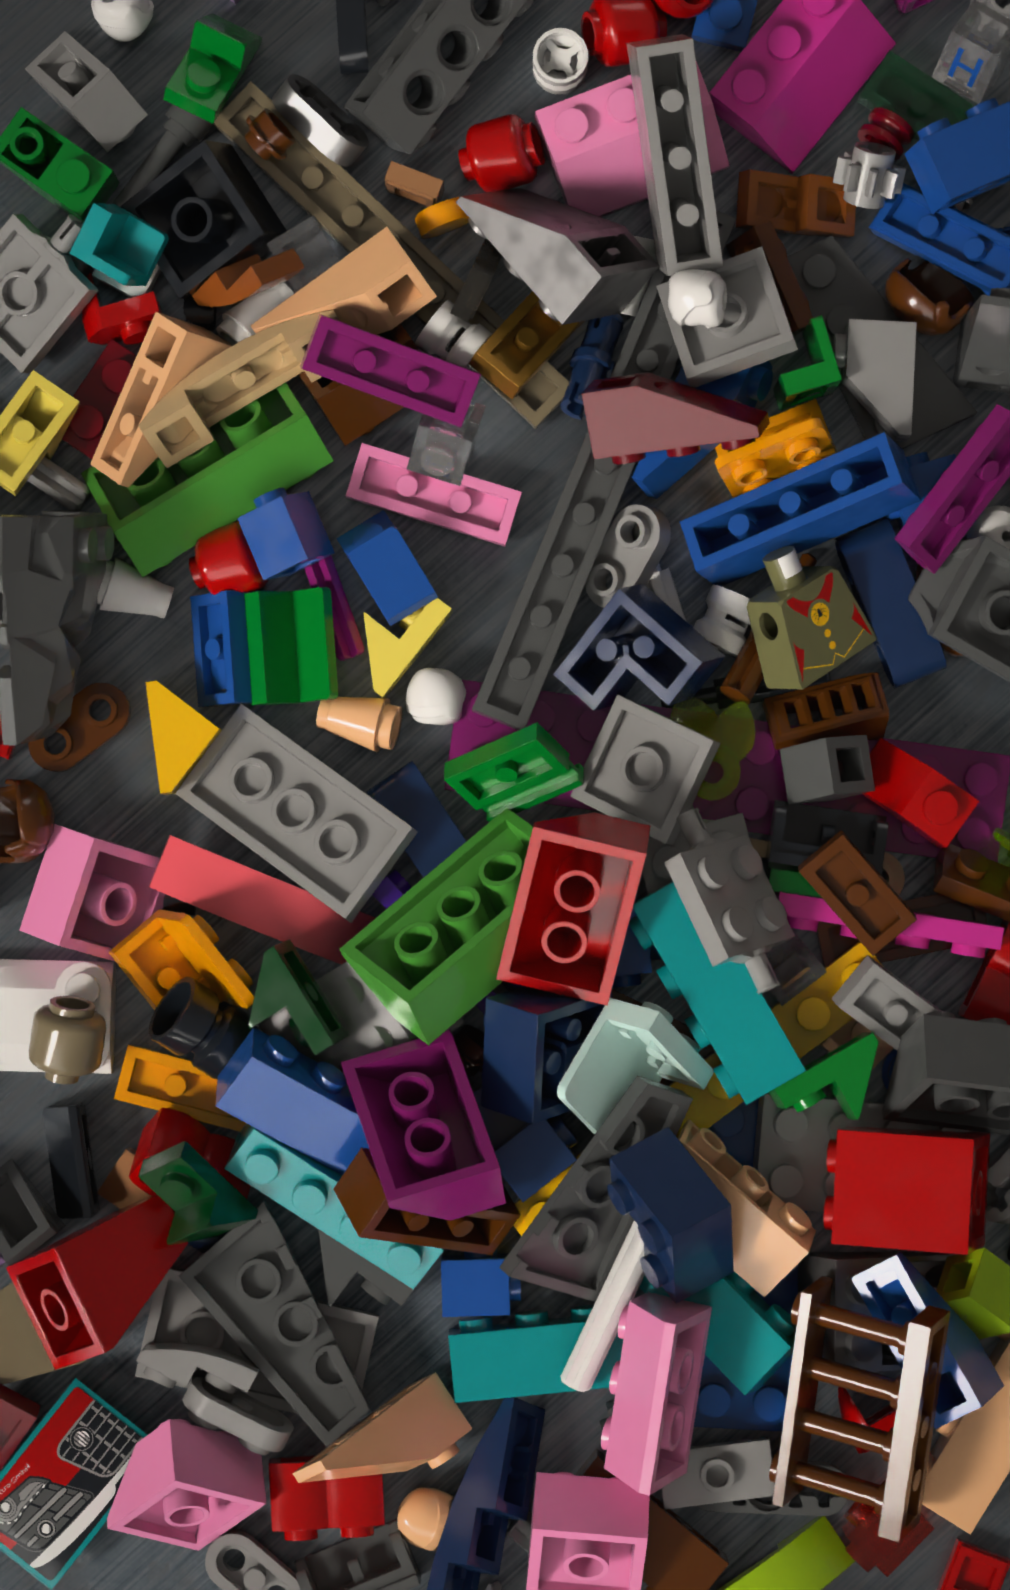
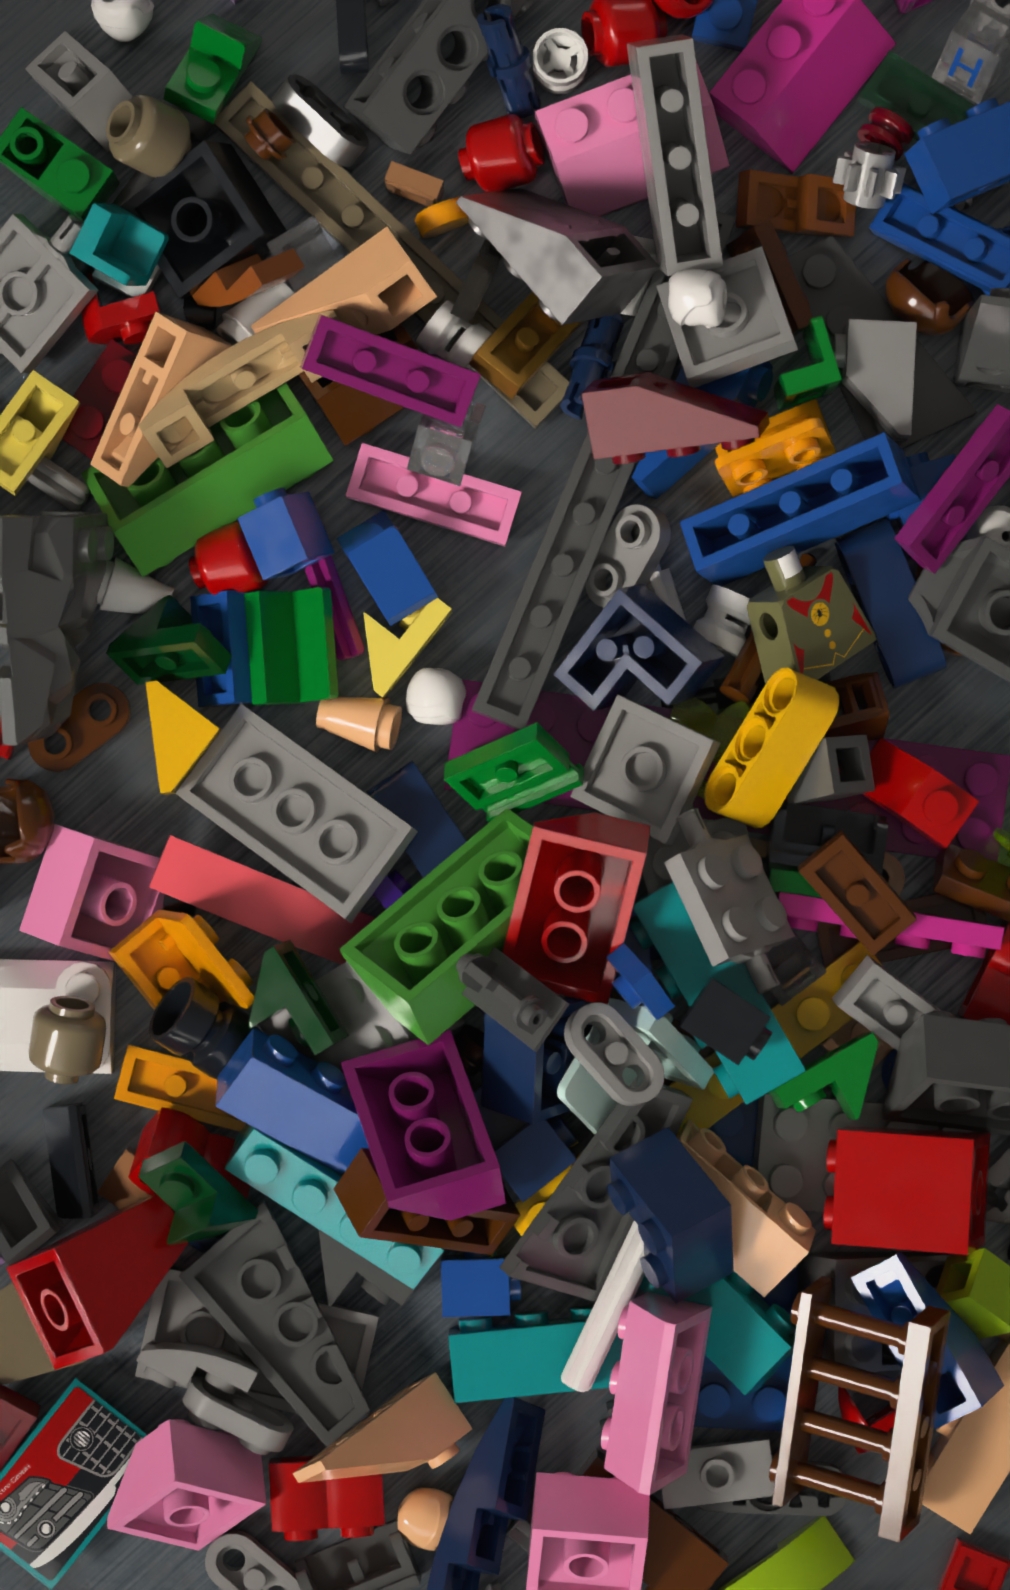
clear red brick [842,1501,935,1577] -> none
none -> dark tan head [106,94,192,178]
none -> dark green slope [106,595,232,685]
none -> dark grey hinge [456,947,569,1052]
none -> dark blue pin [477,4,542,118]
none -> light grey plate [564,1003,664,1106]
none -> blue plate [606,943,675,1021]
none -> black brick [679,976,772,1065]
none -> yellow beam [704,667,839,828]

